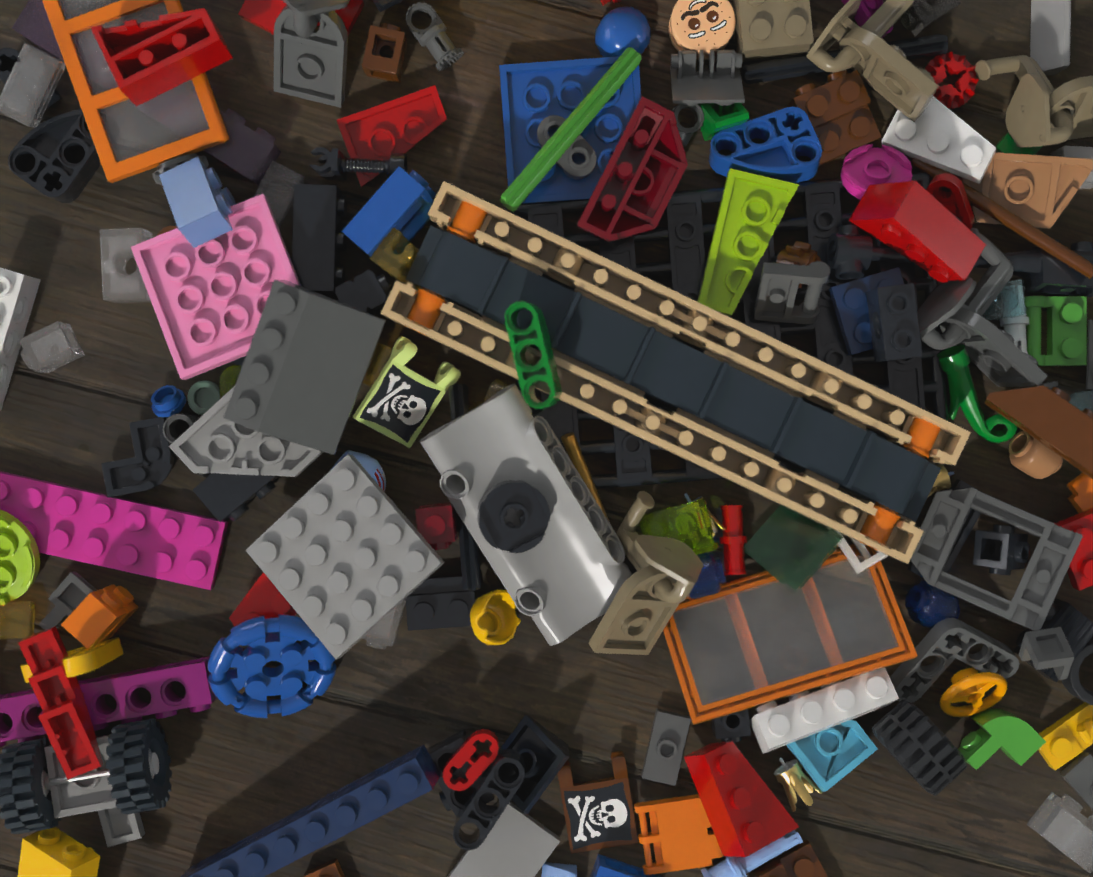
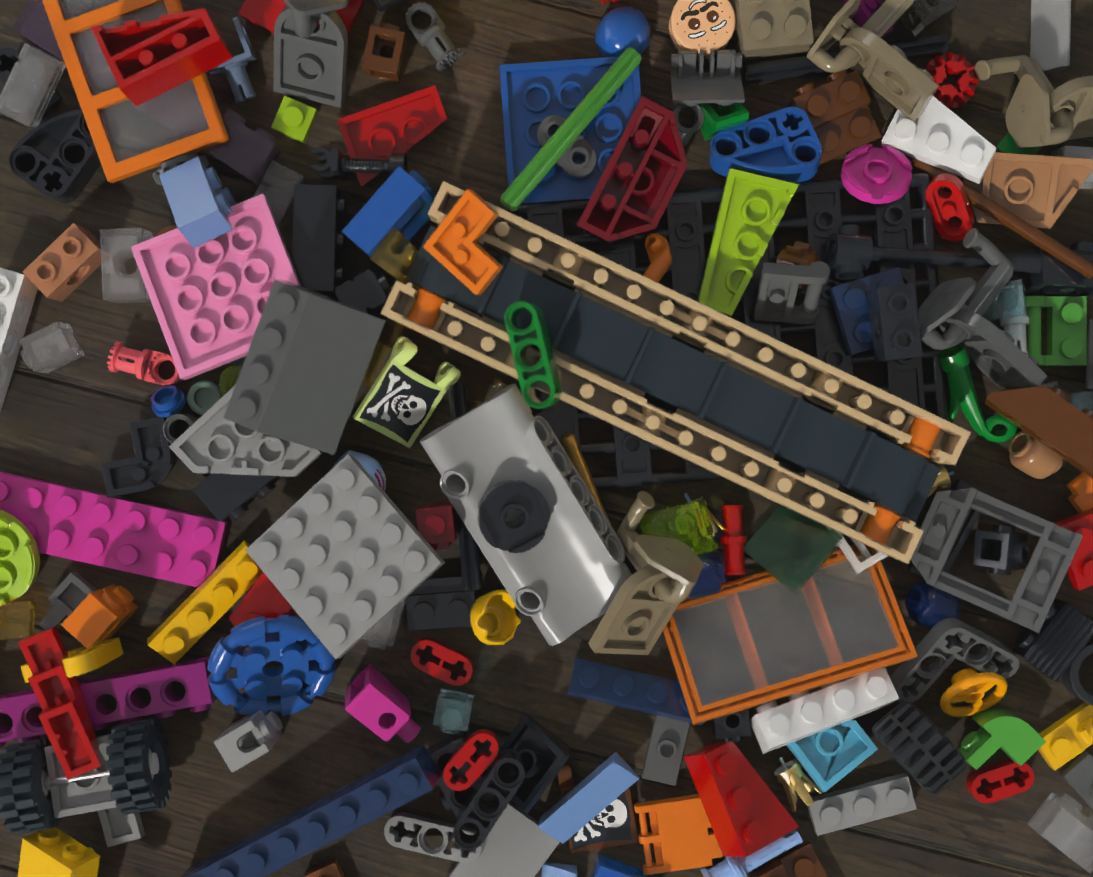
red wedge [849,181,986,283] -> none
dark grey panel [1019,627,1075,680] -> none
none -> nougat brick [22,223,112,302]
none -> coral connector [107,341,182,386]
none -> yellow plate [147,540,263,664]
none -> sand blue bracket [207,16,257,103]
none -> light grey brick [214,710,283,773]
none -> lime plate [271,96,319,144]
none -> dark pink torso [345,663,421,743]
none -> light grey beam [384,812,485,864]
none -> red beam [410,637,473,686]
none -> orange plate [423,189,503,295]
none -> clear light blue brick [433,689,475,734]
none -> medium blue slope [538,752,639,844]
none -> dark blue plate [567,658,710,726]
none -> orange arm [642,233,672,283]
none -> light grey plate [807,773,917,836]
none -> red beam [966,758,1035,804]

